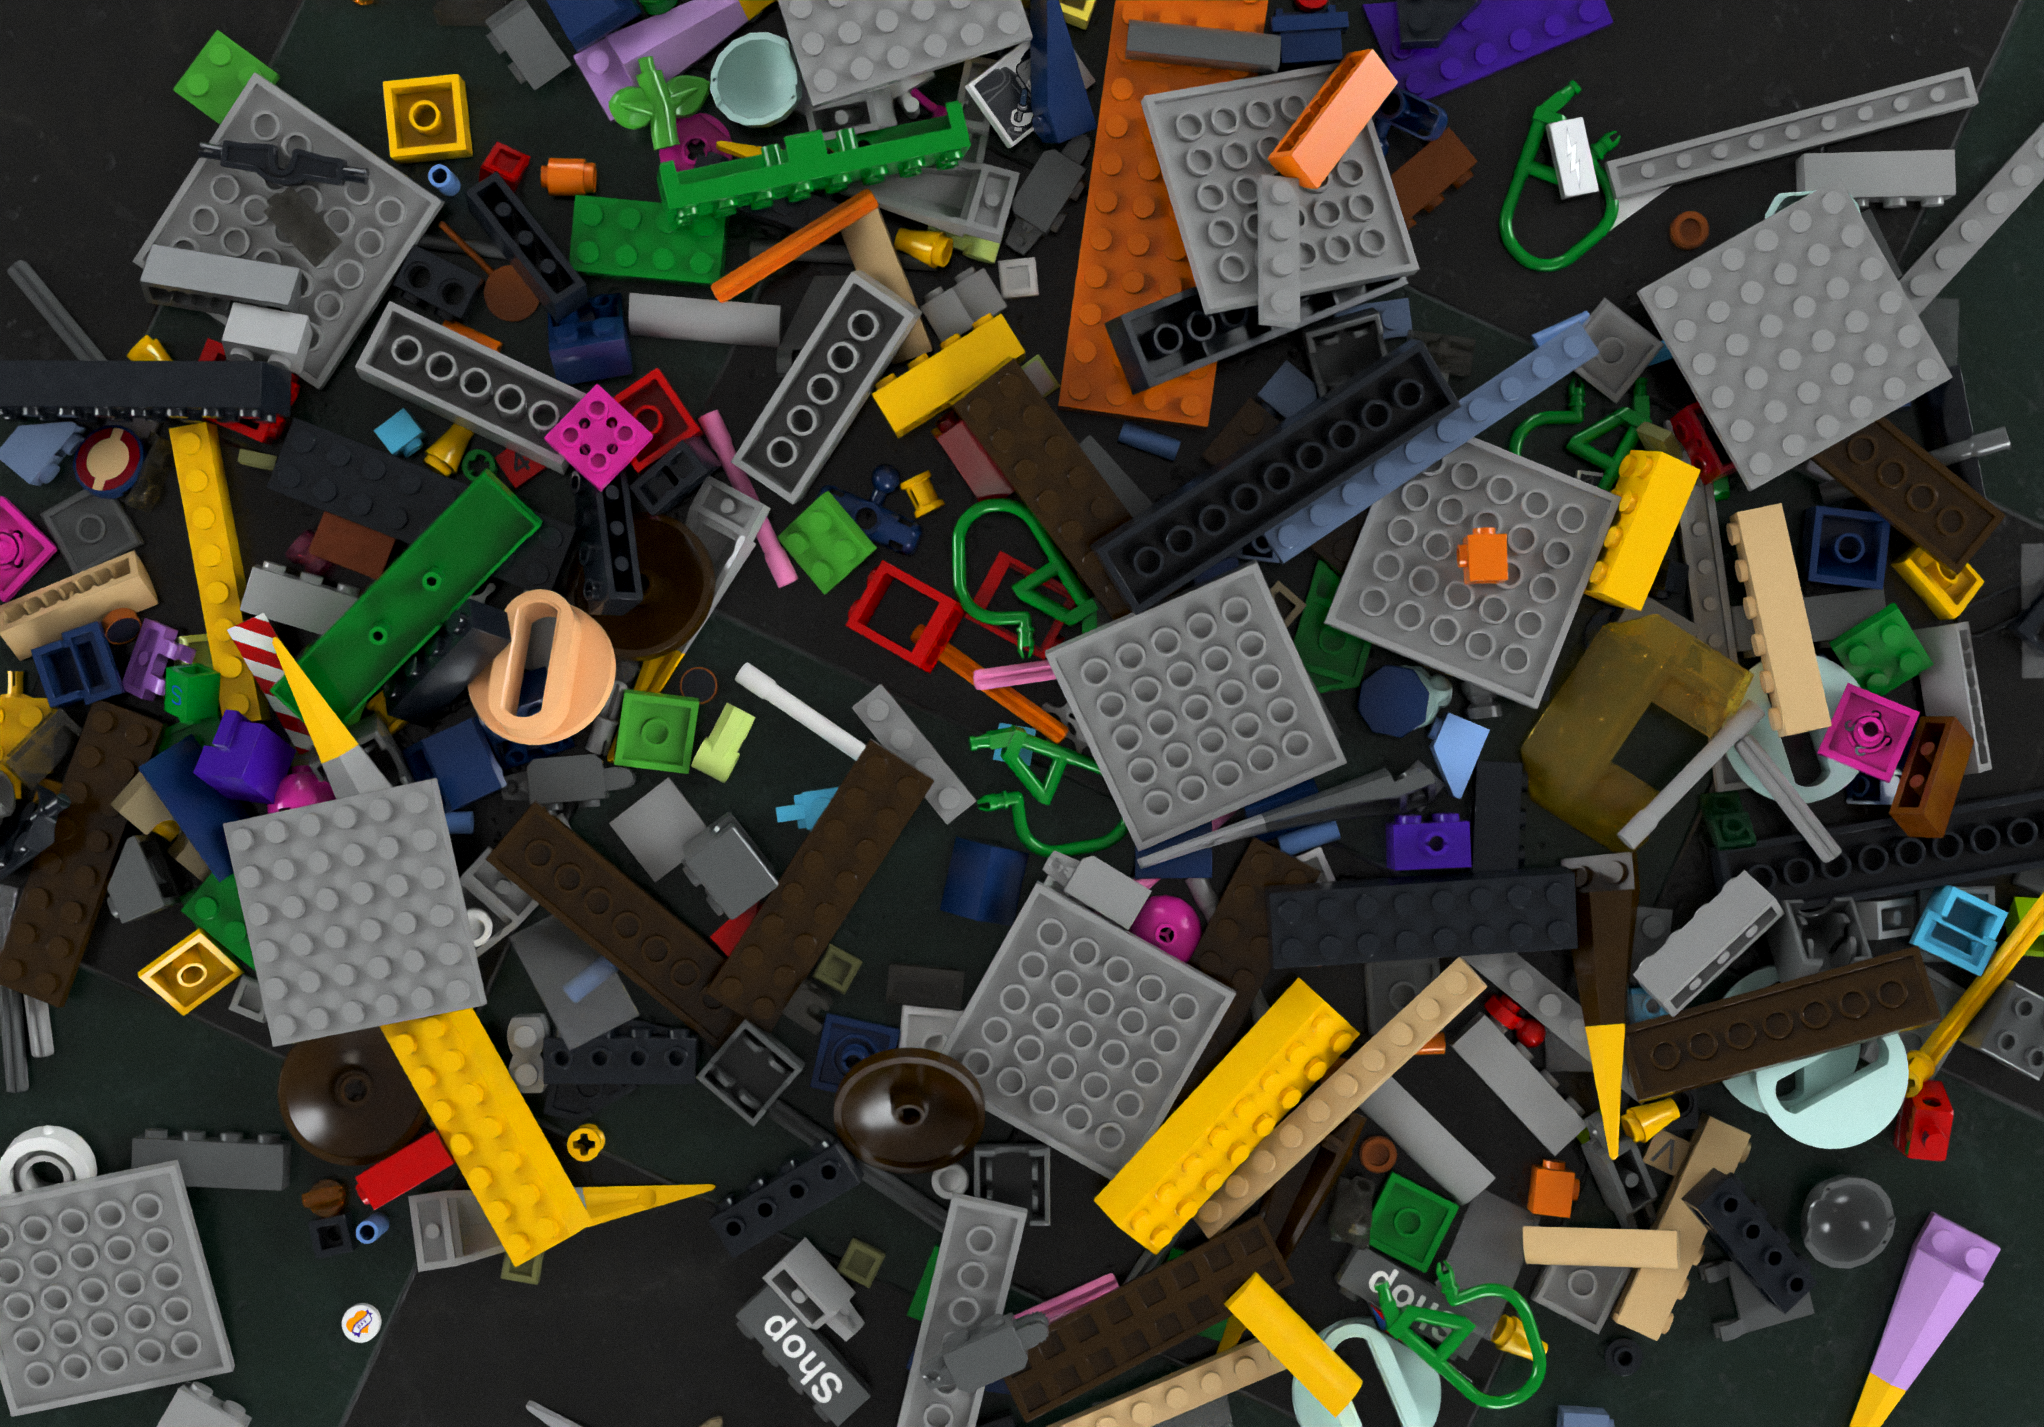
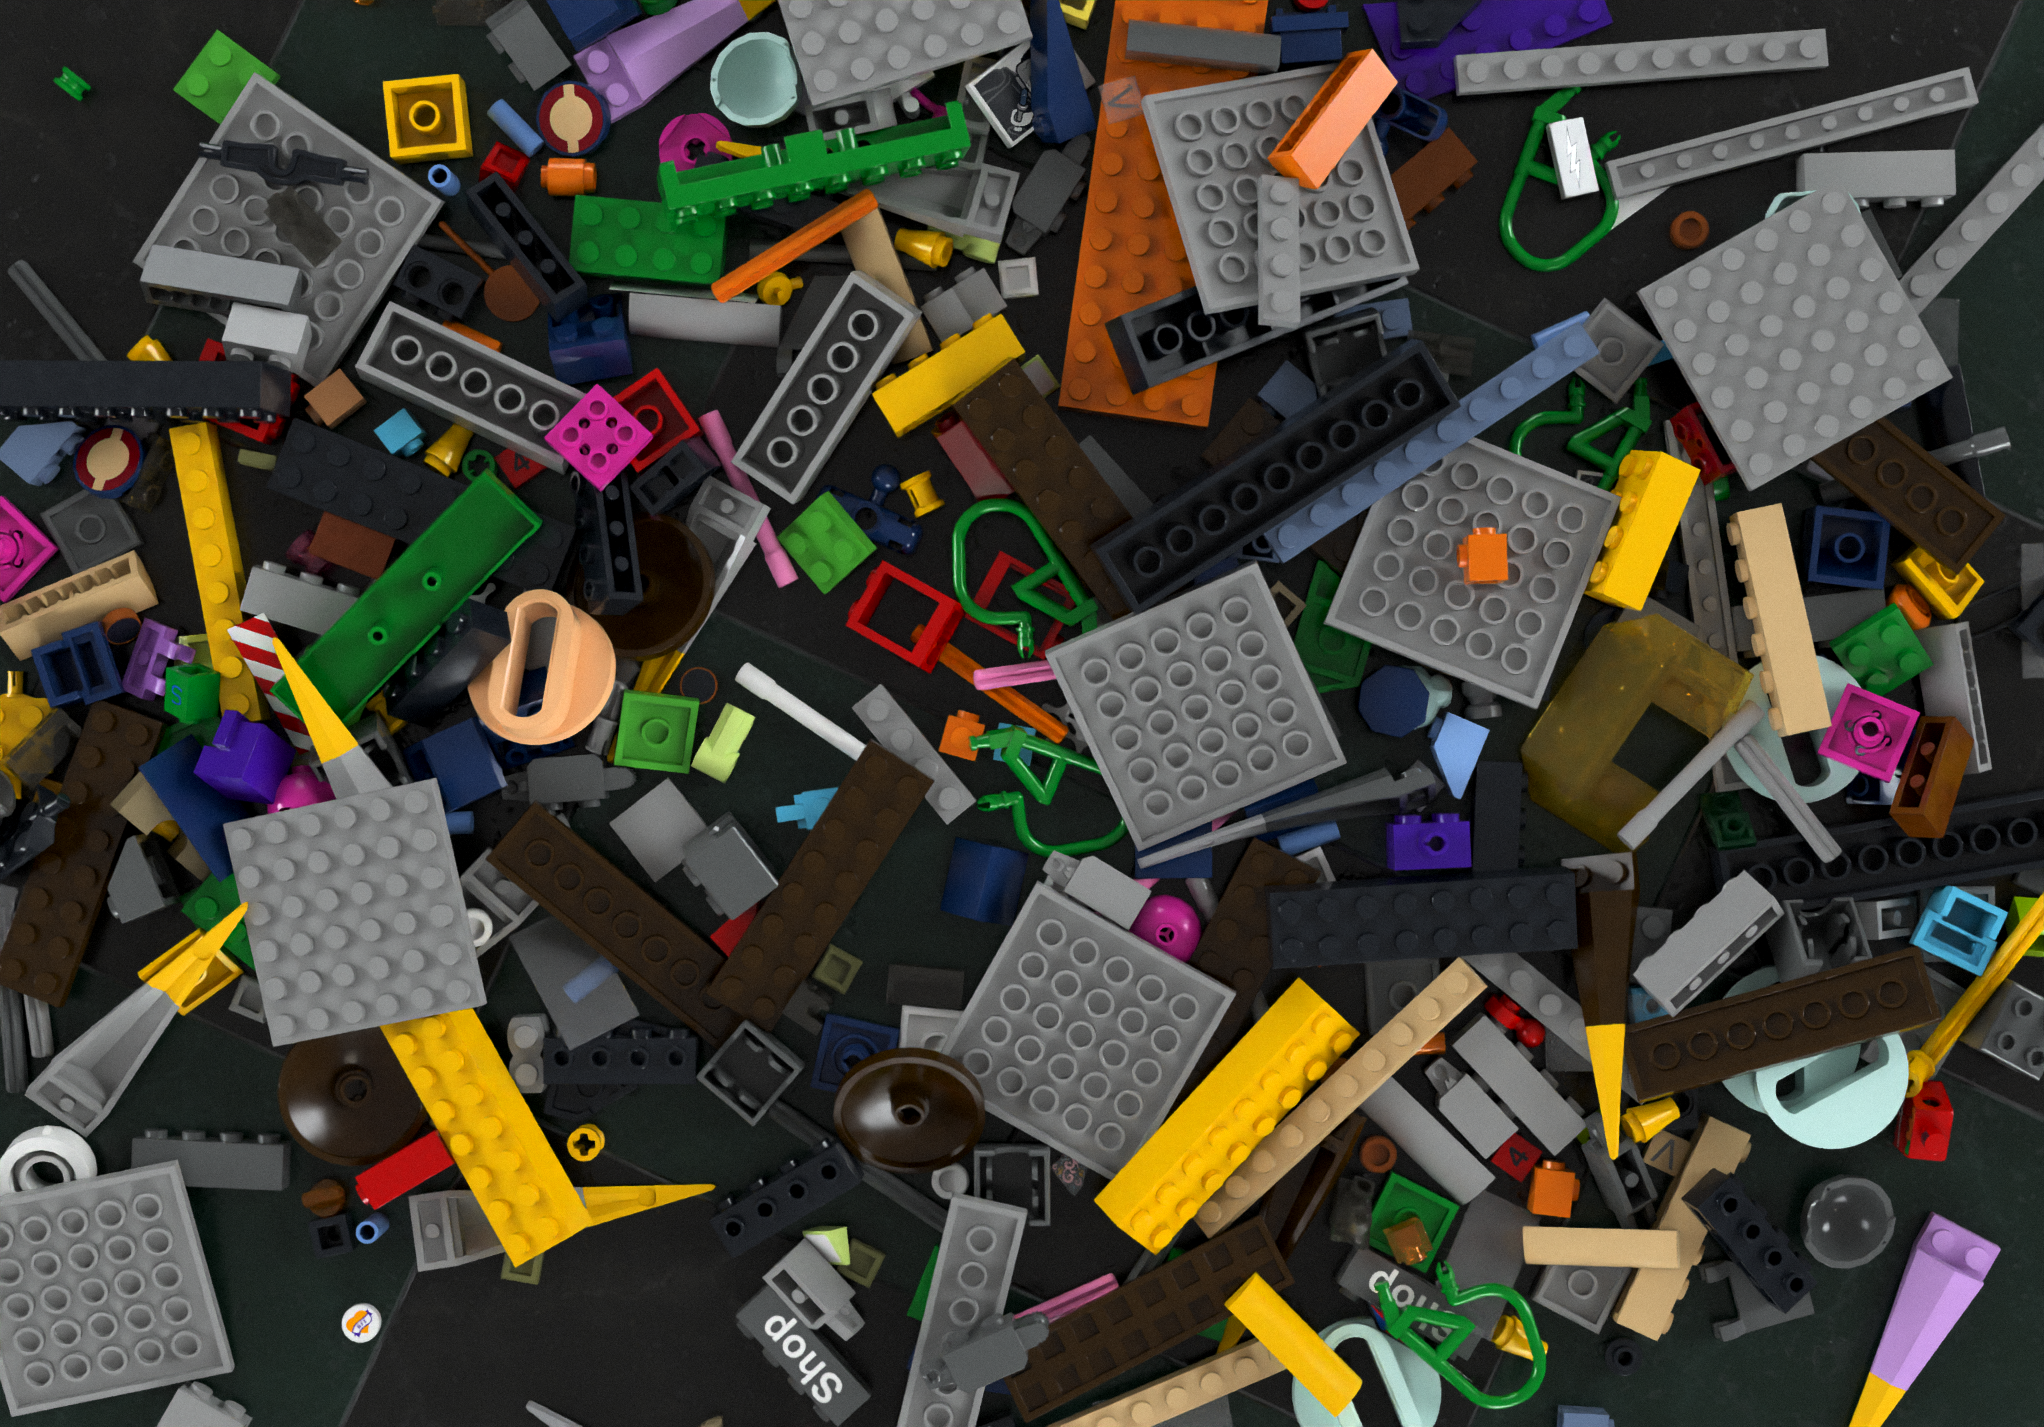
bright green plant [609,56,710,150] -> none
medium blue hinge [1118,420,1181,462] -> none
olive tile [1636,421,1683,460] -> none
none -> light grey plate [25,902,248,1137]
none -> green bush [53,65,92,101]
none -> medium nougat brick [304,368,367,430]
none -> medium blue axle [487,99,545,158]
none -> tile [536,80,611,157]
none -> white sticker [609,281,759,303]
none -> yellow piece [757,271,803,306]
none -> yellowish green slope [802,1226,851,1265]
none -> orange brick [939,710,985,761]
none -> clear tile [1050,1154,1087,1196]
none -> clear tile [1098,75,1144,125]
none -> clear orange plate [1383,1216,1433,1265]
none -> light grey hinge [1423,1056,1519,1159]
none -> light grey plate [1453,29,1829,96]
none -> red tile [1489,1133,1543,1183]
none -> orange cone [1885,584,1932,631]

